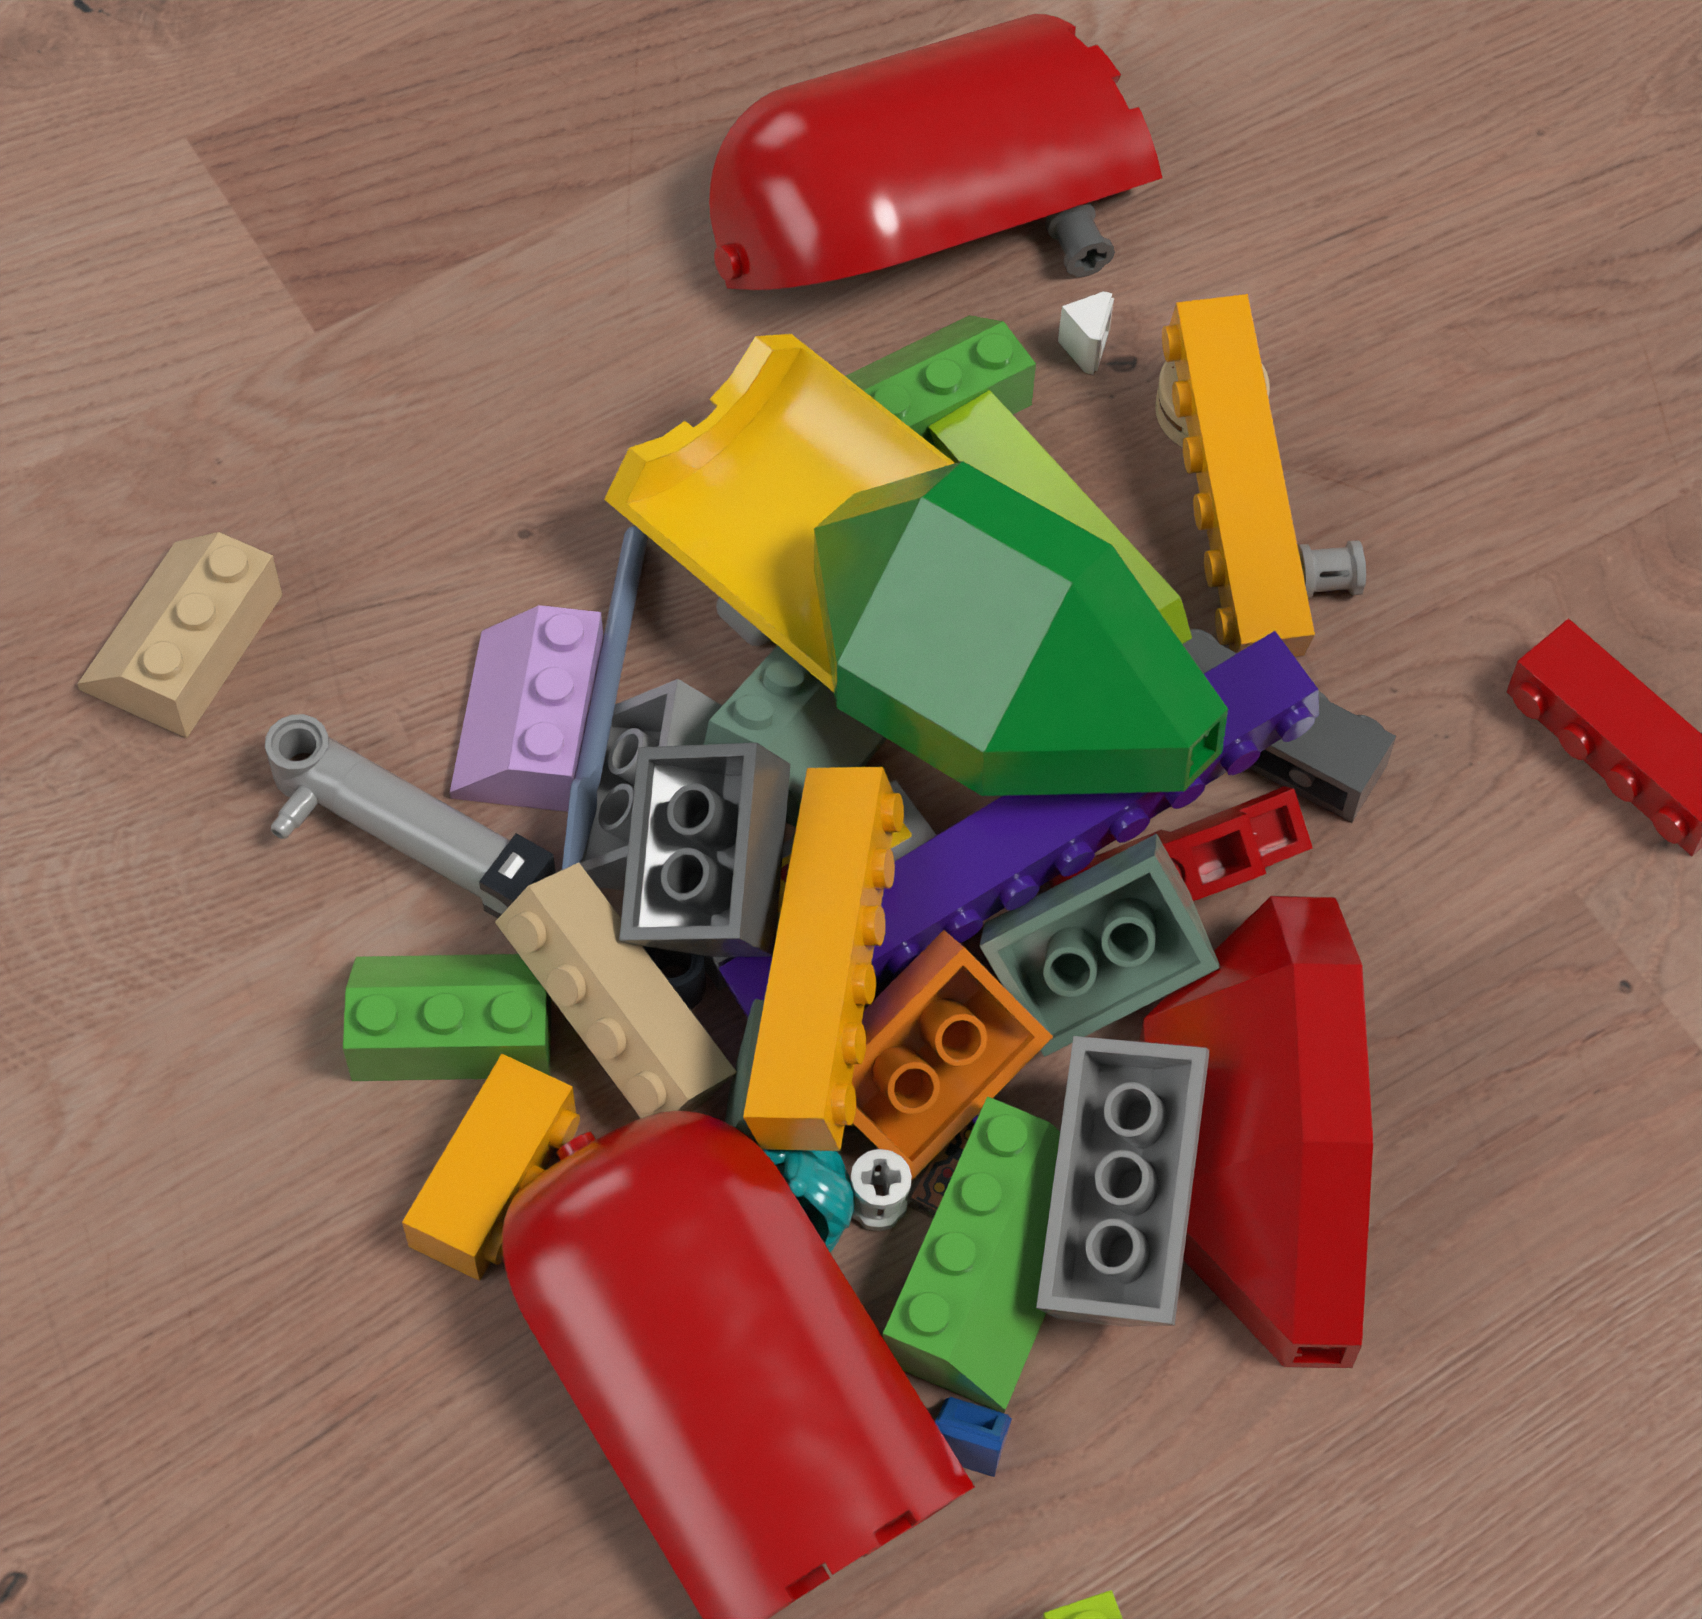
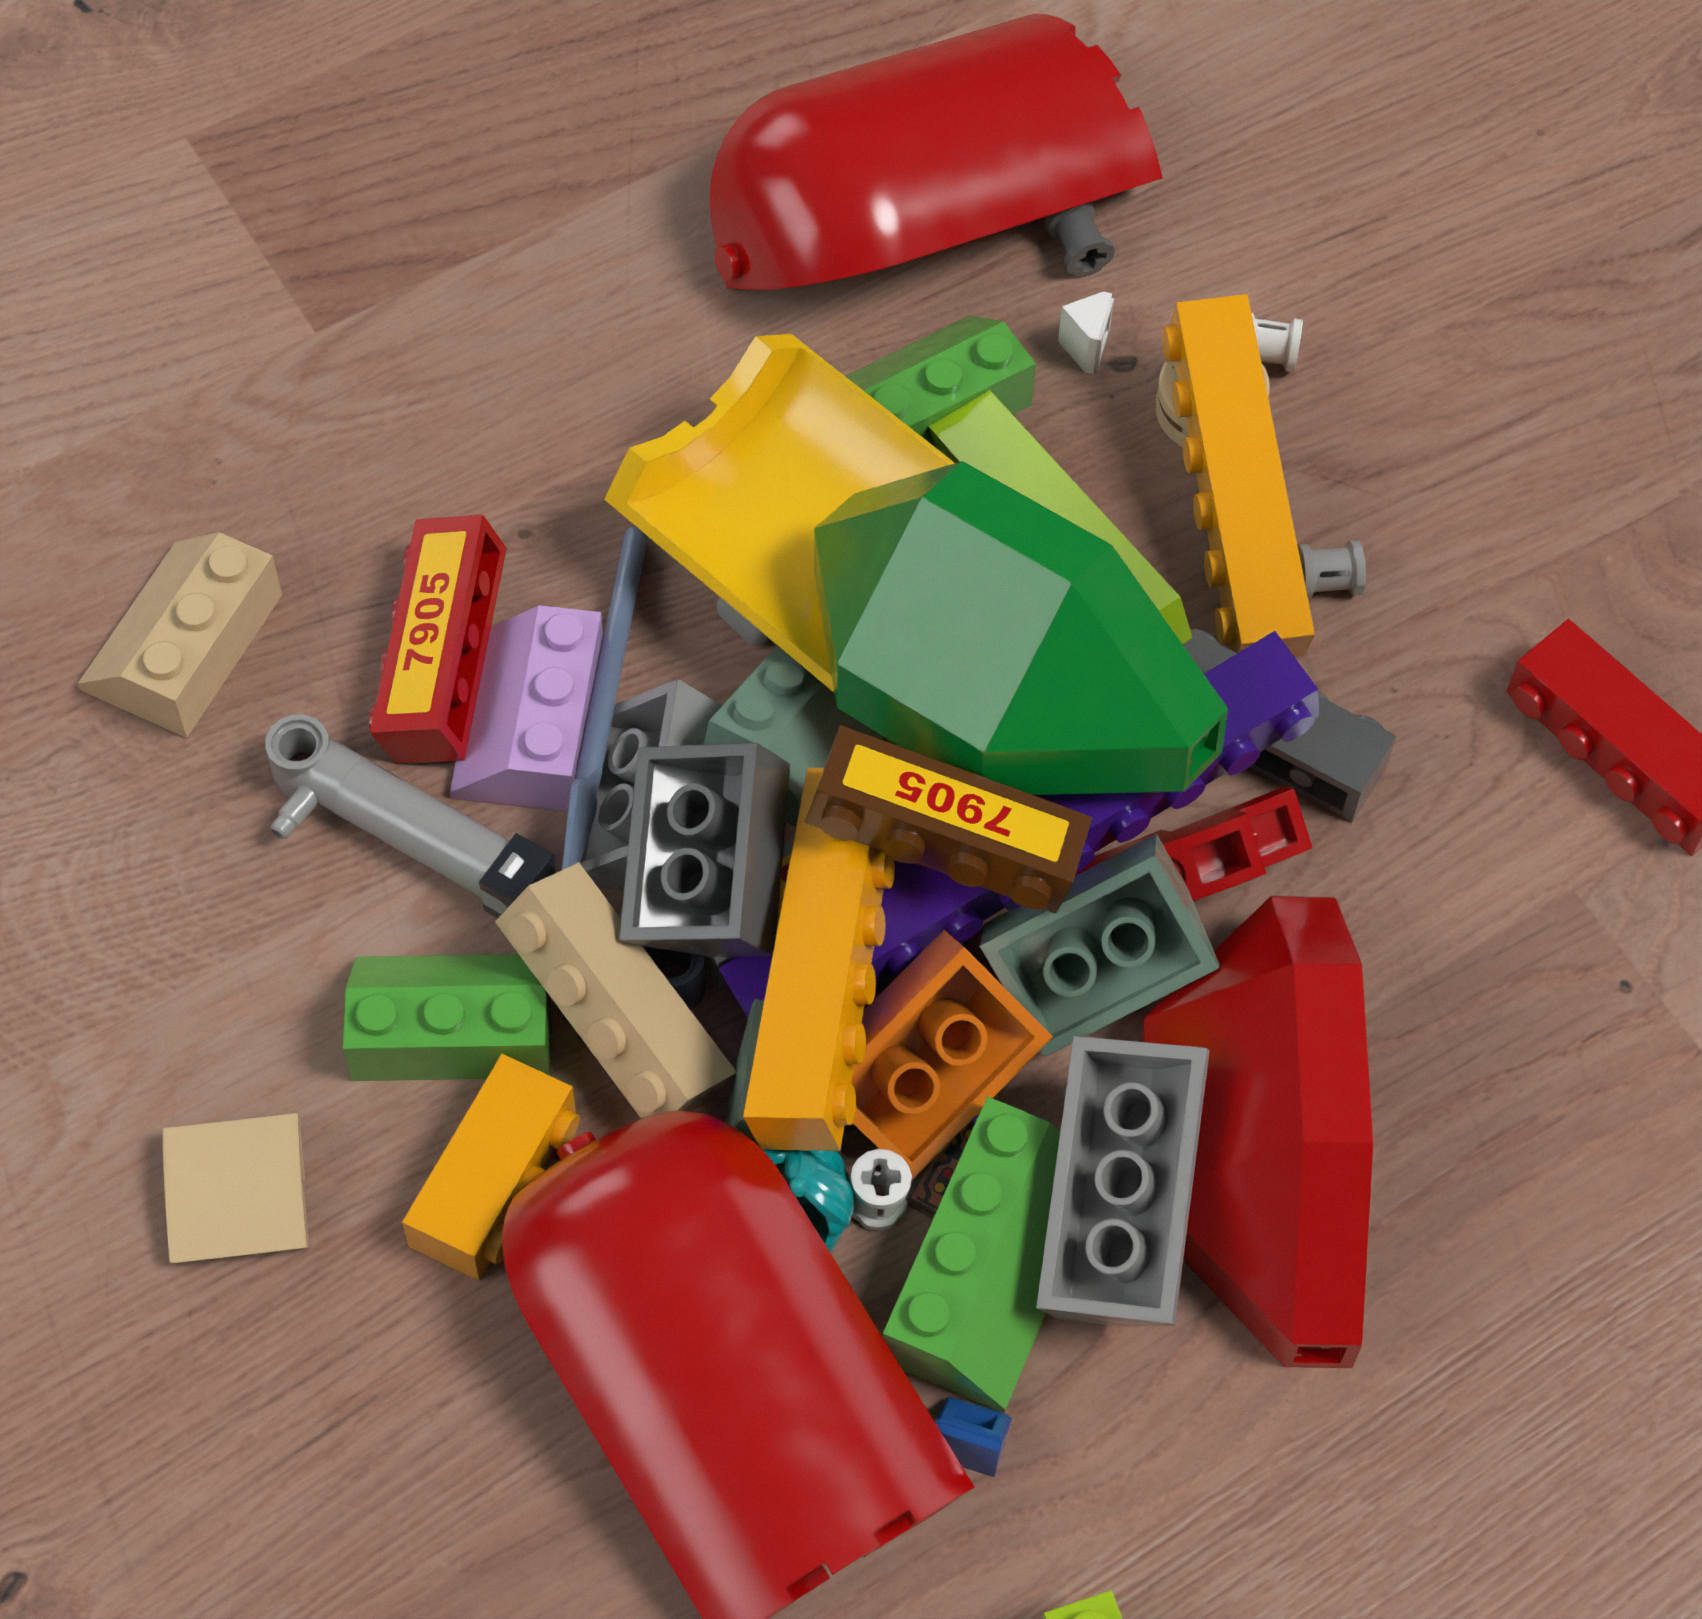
none -> tan slope [163,1113,309,1264]
none -> red brick [369,514,507,764]
none -> reddish brown brick [805,725,1093,914]
none -> white bush [1252,313,1303,372]

